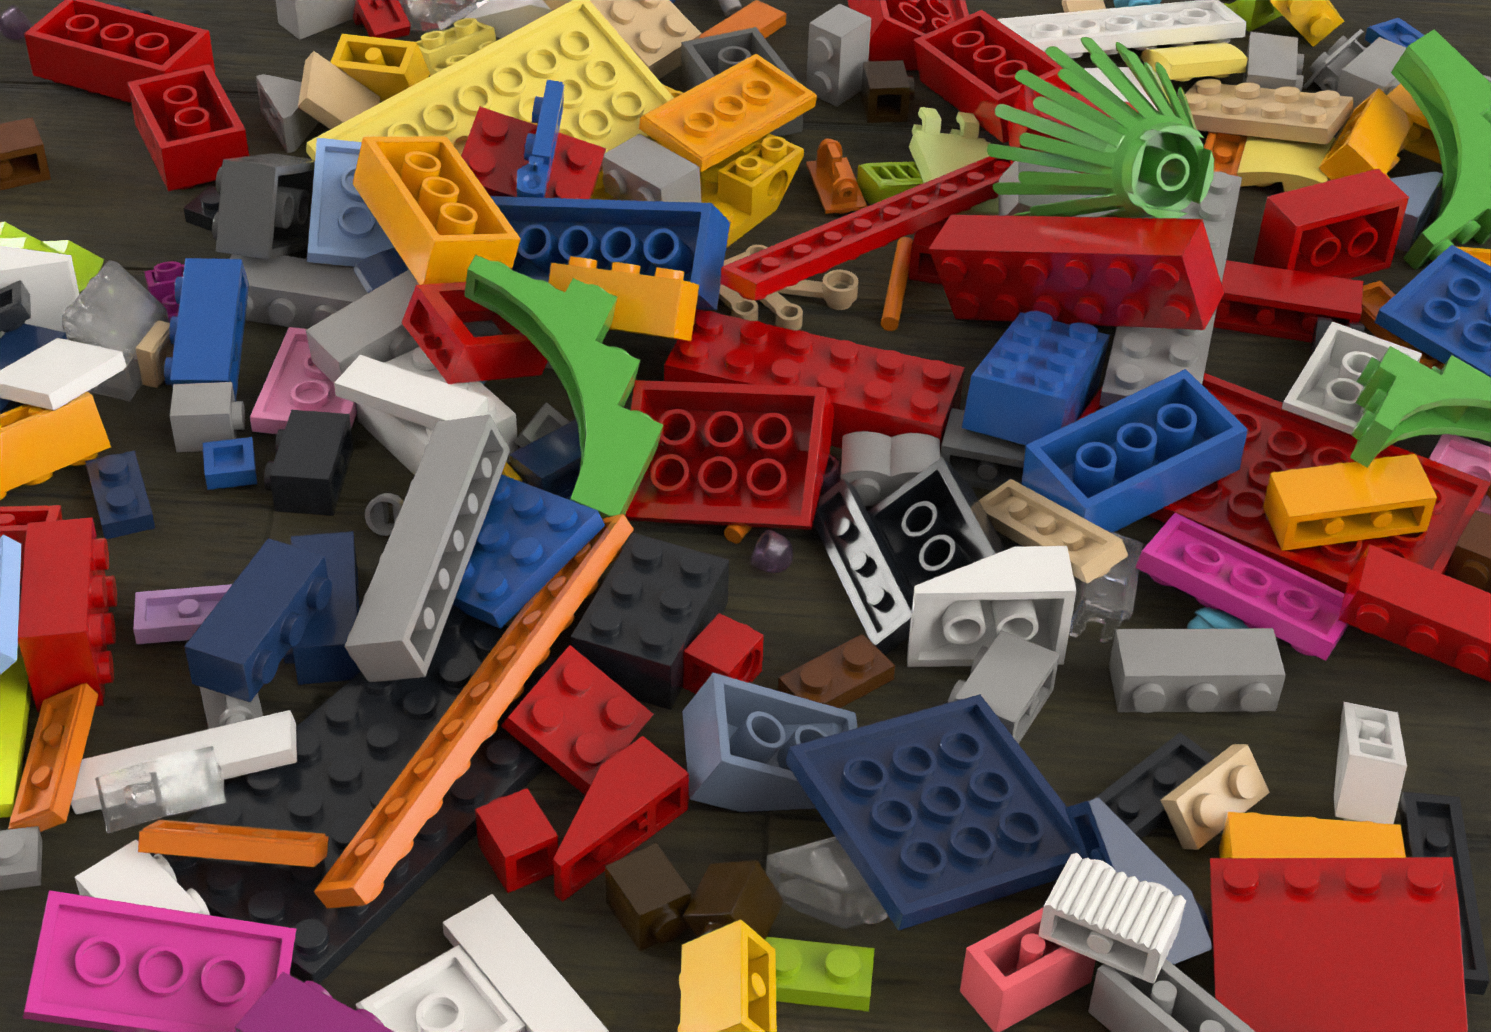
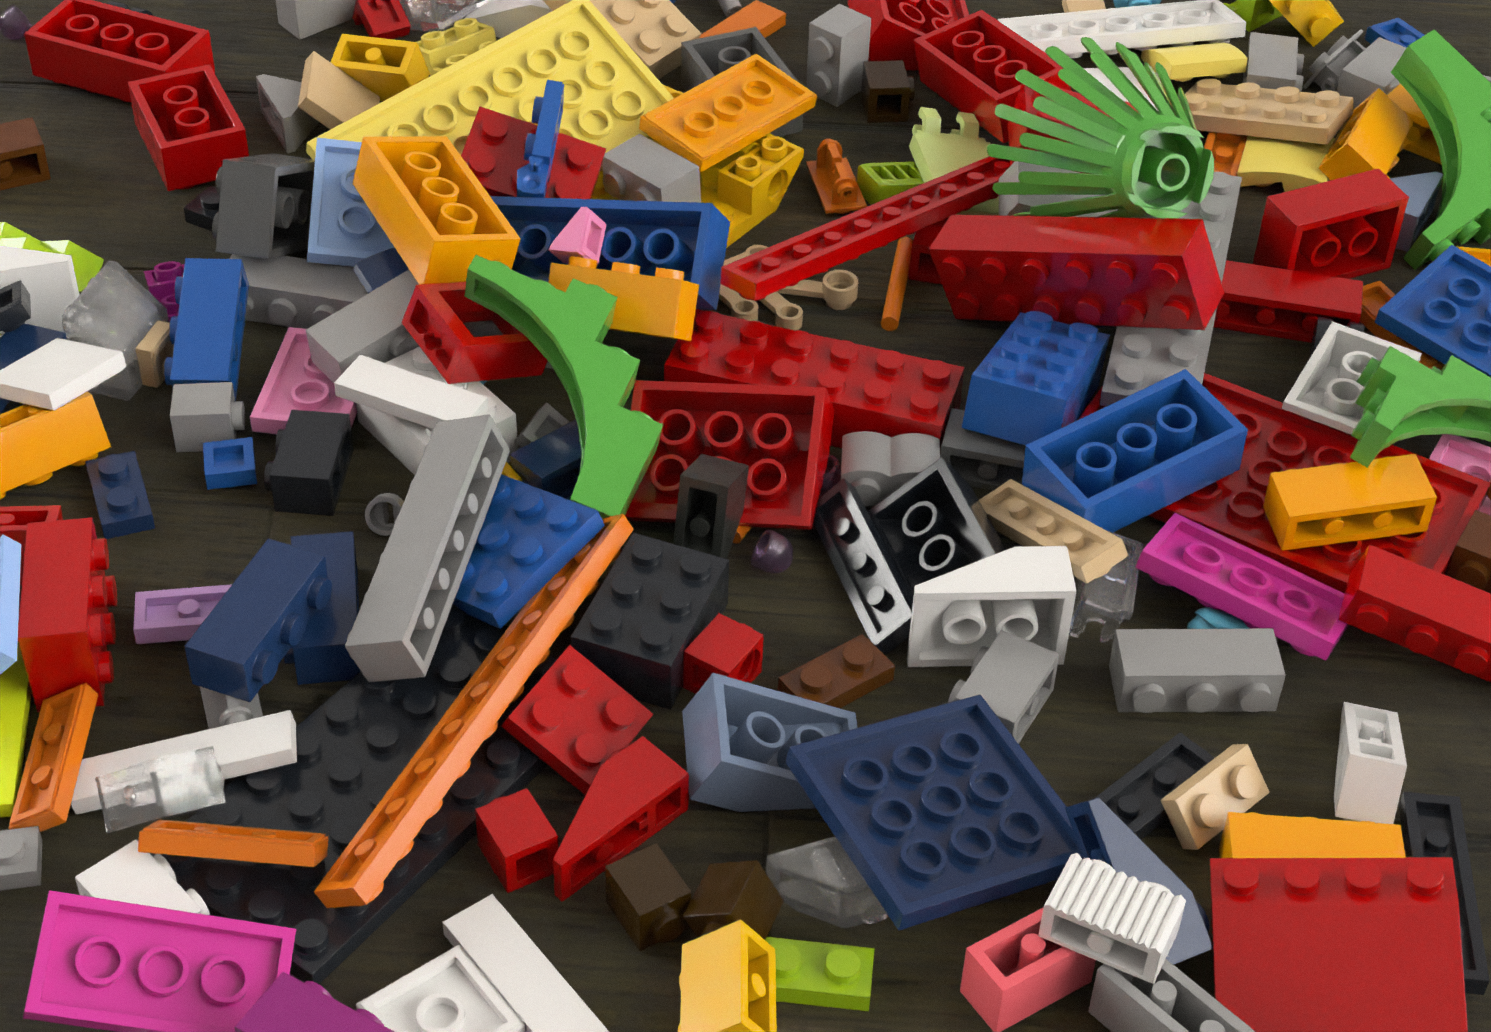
none -> bright pink slope [549,207,606,265]
none -> pearl dark grey slope [673,454,749,559]

